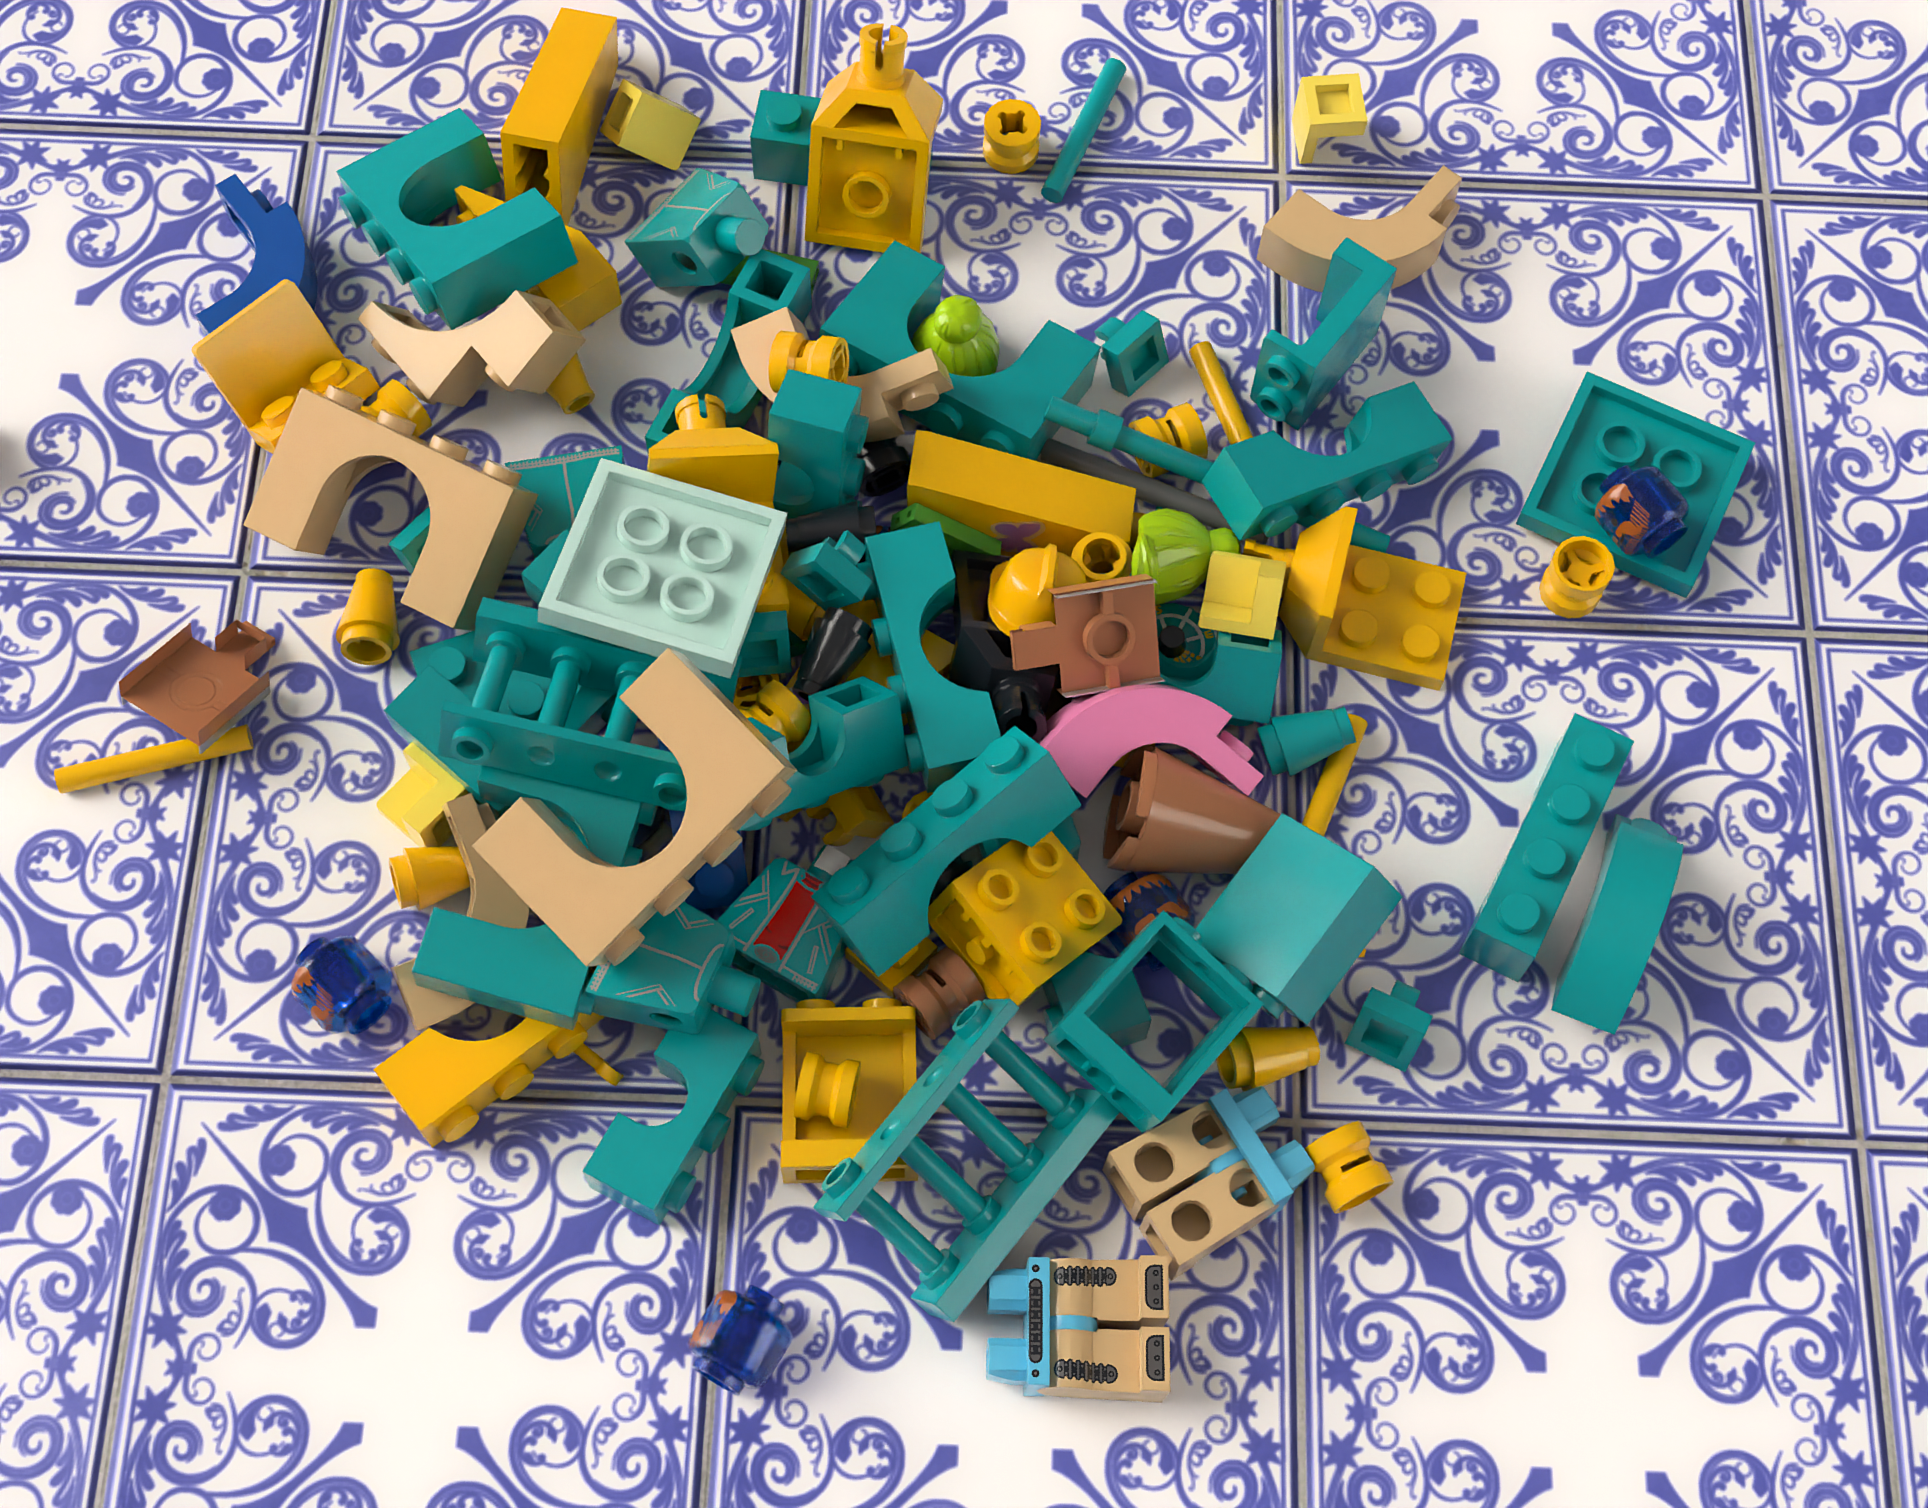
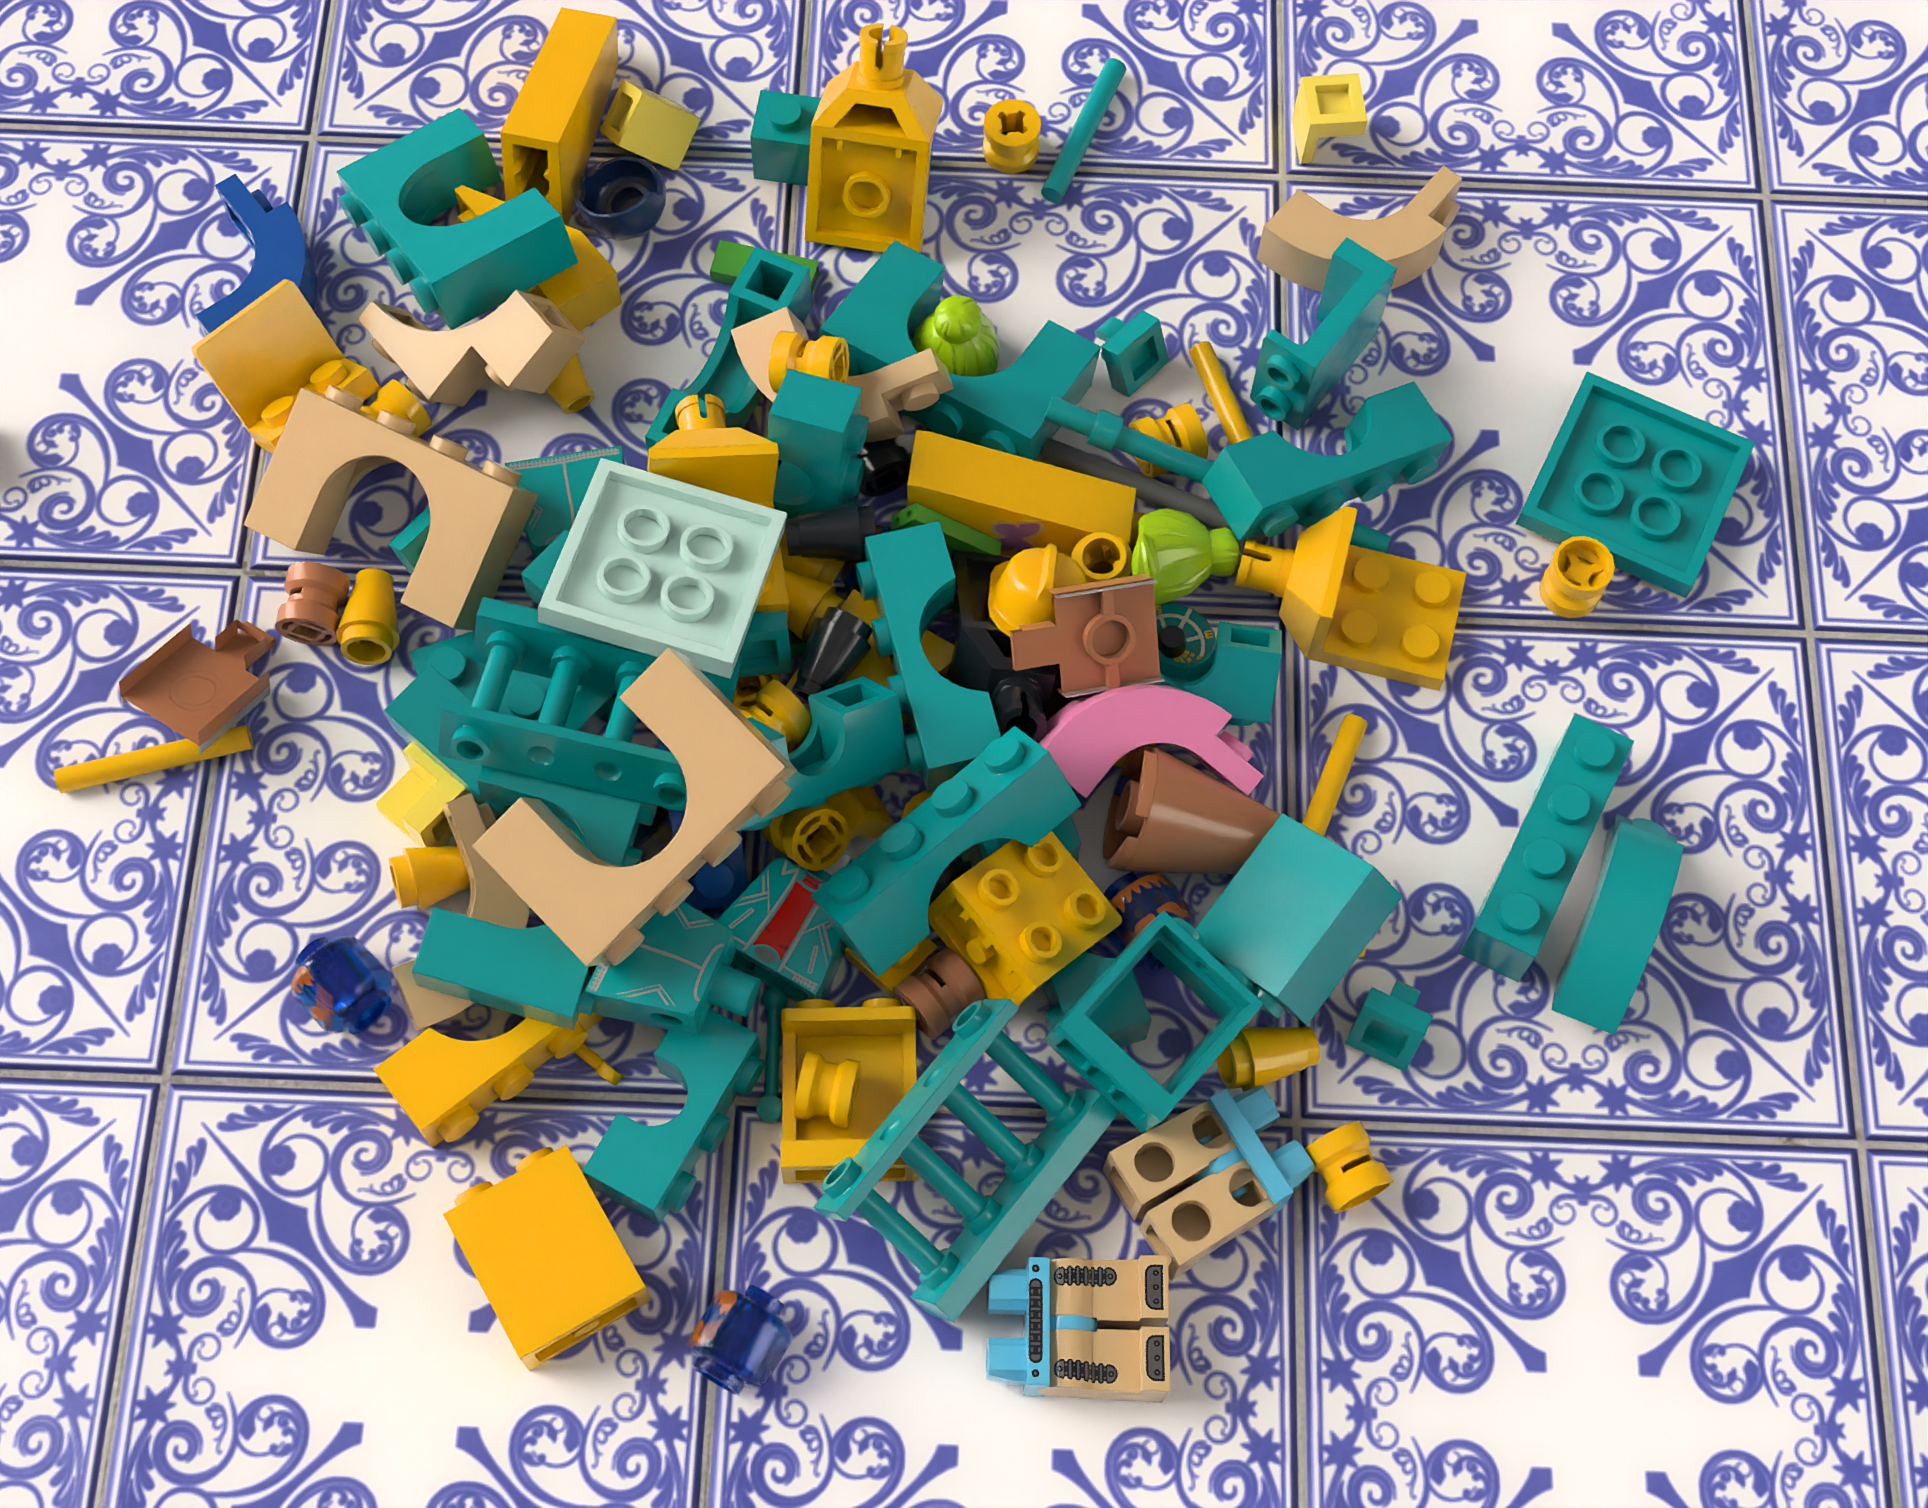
teal torso [624,168,769,287] -> none
teal tile [780,530,872,611] -> none
light yellow panel [1198,551,1286,640] -> none
teal cone [1257,706,1356,777] -> none
clear blue head [1595,465,1690,559] -> none
none -> nougat wheel [275,562,351,646]
none -> yellow panel [443,1144,651,1371]
none -> dark blue hair [574,156,666,241]
none -> teal hinge [757,986,788,1124]
none -> yellow wheel [762,804,849,871]

